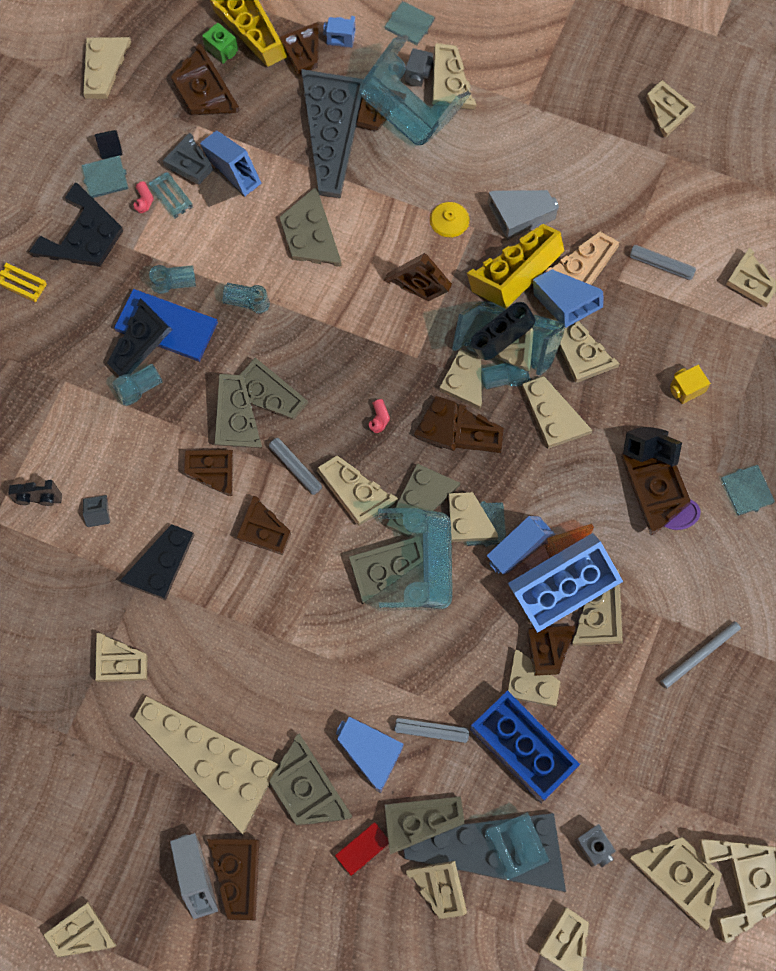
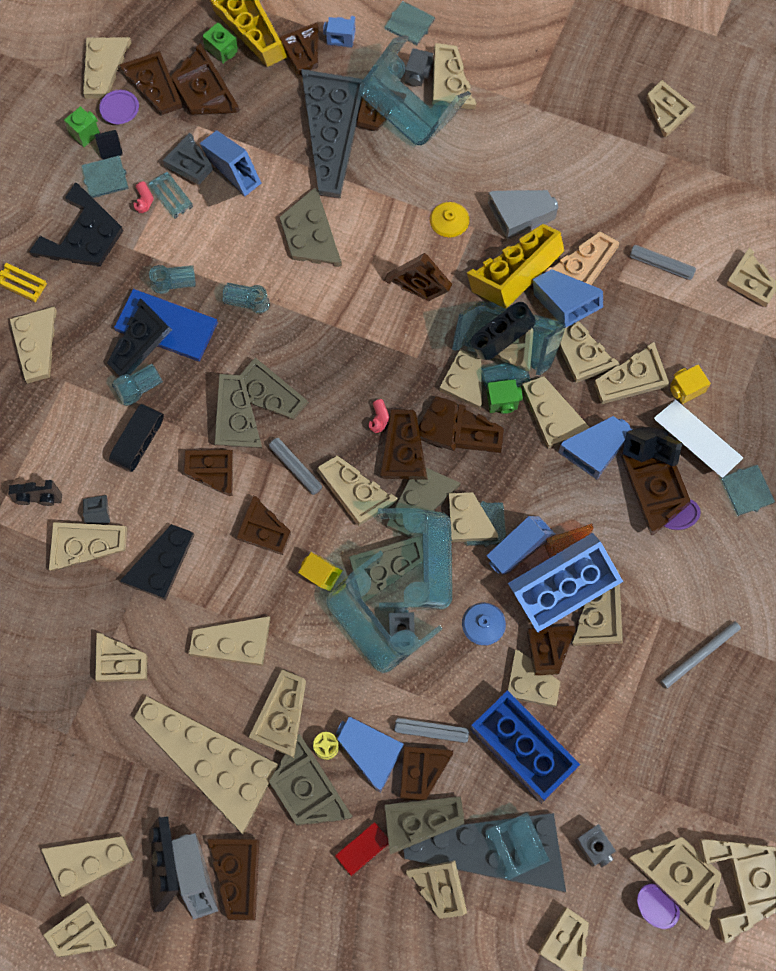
none -> tan wing [10,307,57,384]
none -> tan wing [41,836,135,897]
none -> tan wing [49,522,127,571]
none -> bright green brick [64,106,100,148]
none -> medium lavender piece [99,90,139,124]
none -> black beam [109,404,164,472]
none -> reddish brown wing [119,51,183,115]
none -> black wing [149,817,179,912]
none -> tan wing [189,616,271,666]
none -> tan wing [249,670,306,758]
none -> yellow brick [298,552,343,591]
none -> light yellow wheel [313,732,339,760]
none -> clear light blue windscreen [326,550,442,673]
none -> reddish brown wing [380,409,428,480]
none -> flat silver brick [389,609,415,647]
none -> reddish brown wing [400,746,453,801]
none -> medium blue piece [462,602,506,645]
none -> bright green brick [486,379,522,414]
none -> medium blue slope [558,416,633,480]
none -> tan wing [594,342,669,404]
none -> medium lavender piece [637,884,680,929]
none -> white sticker [654,400,743,478]

